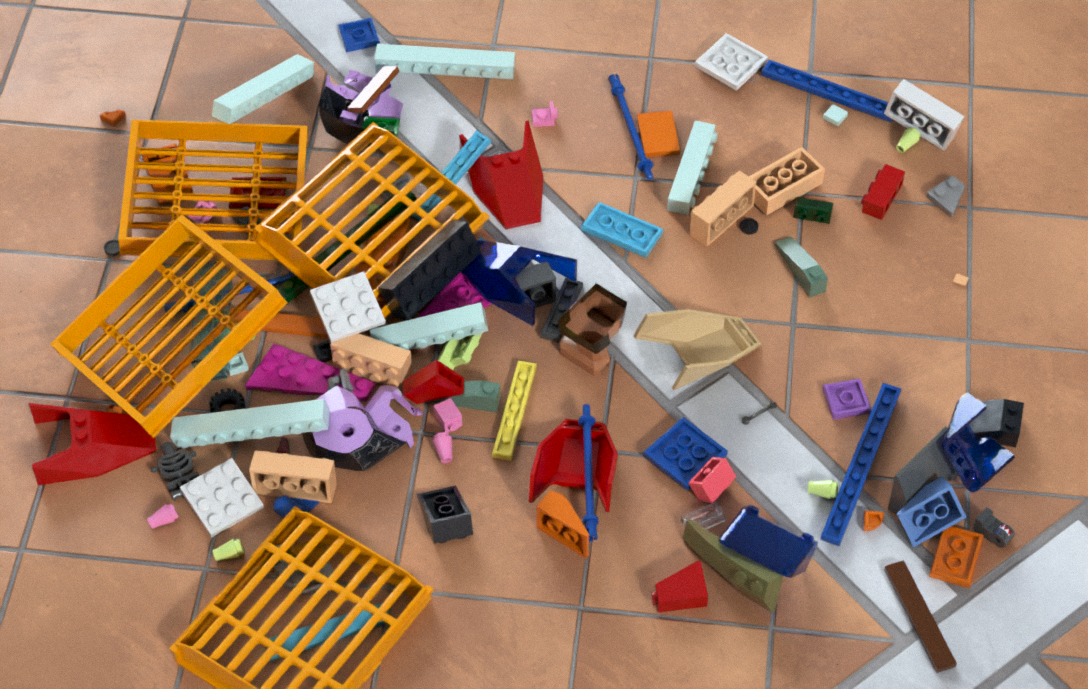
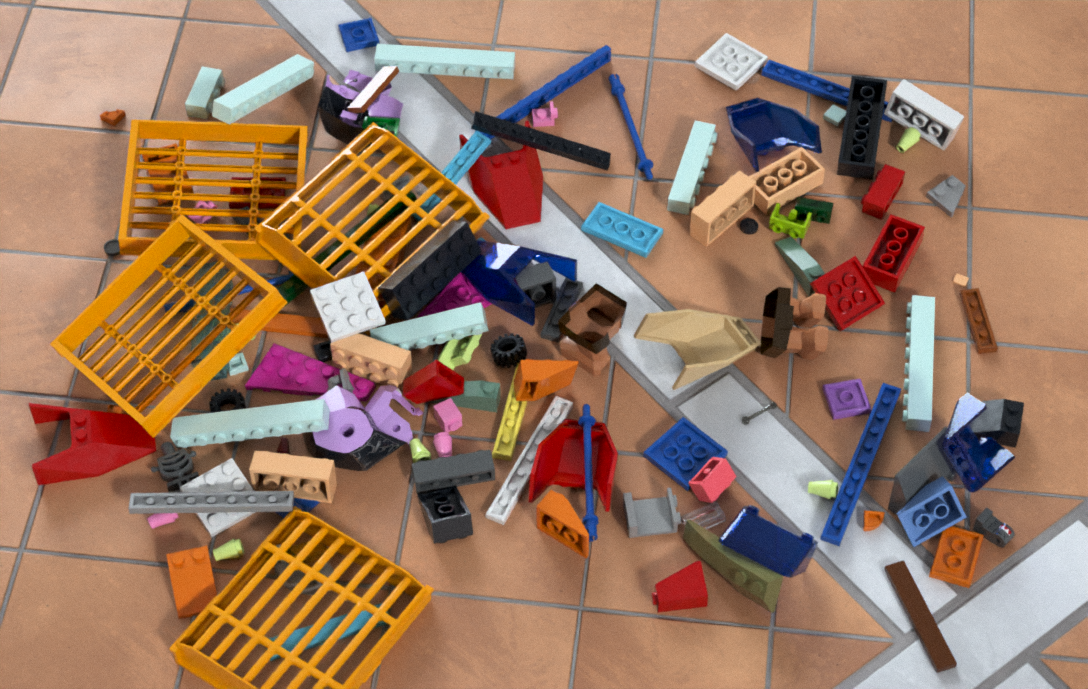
orange tile [637,111,680,157] -> none
none -> light grey plate [128,491,294,514]
none -> orange slope [166,546,217,619]
none -> light aqua brick [185,67,225,119]
none -> yellowish green cone [409,438,431,463]
none -> dark grey brick [412,450,495,494]
none -> black plate [471,111,611,171]
none -> blue plate [475,45,611,140]
none -> white tile [486,396,573,525]
none -> black tyre [490,333,527,368]
none -> orange slope [514,359,578,401]
none -> light grey panel [623,488,681,538]
none -> clear blue windscreen [726,98,822,172]
none -> piece [761,287,829,360]
none -> lime window [769,203,812,239]
none -> red plate [810,255,886,332]
none -> black brick [837,76,887,180]
none -> red brick [862,214,925,293]
none -> light aqua brick [902,295,935,432]
none -> dark orange tile [959,288,998,354]

